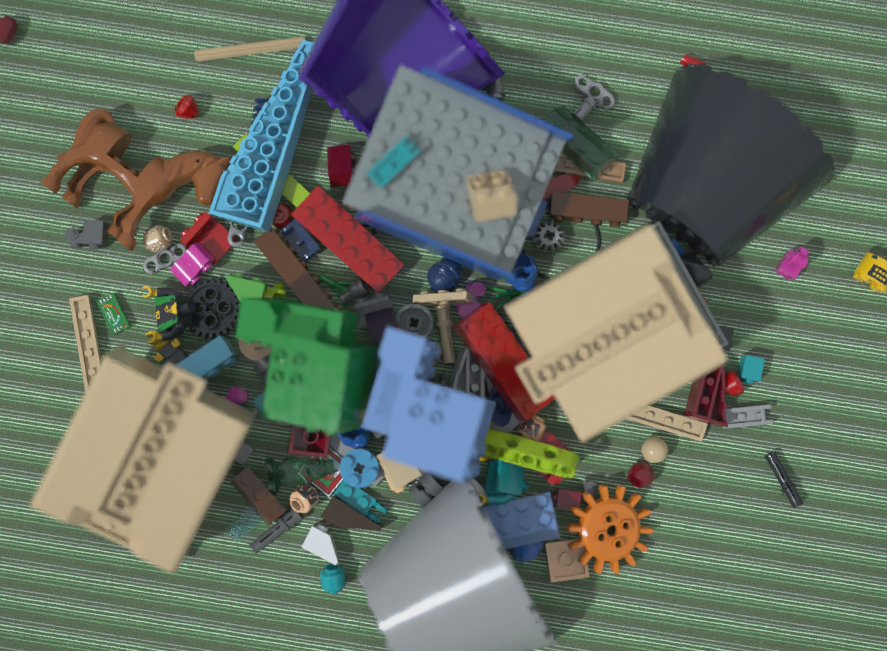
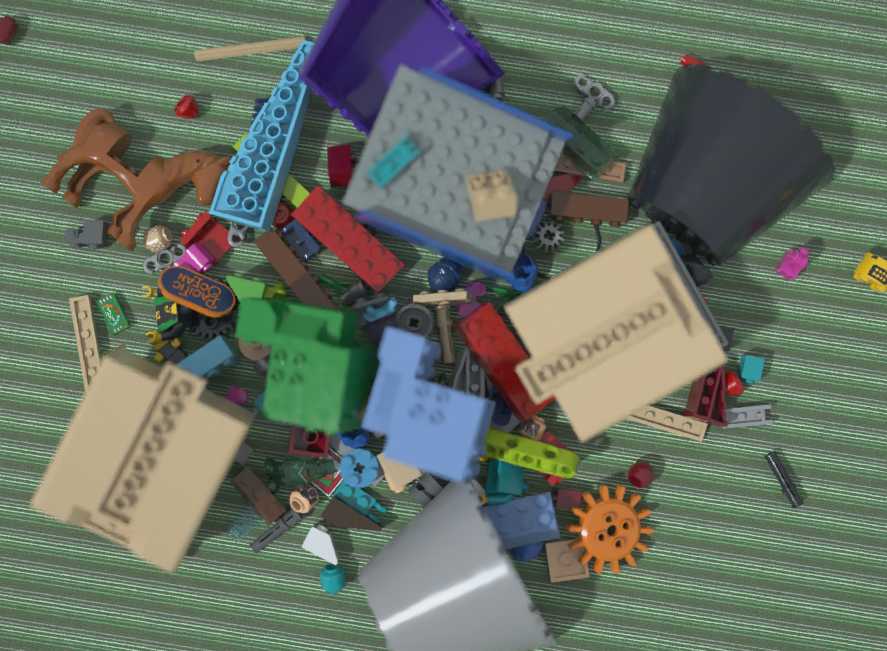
dark grey bush [581,480,599,501] -> none
tan piece [641,437,668,463] -> none
none -> tile [158,266,235,317]
none -> medium azure piece [363,297,397,322]

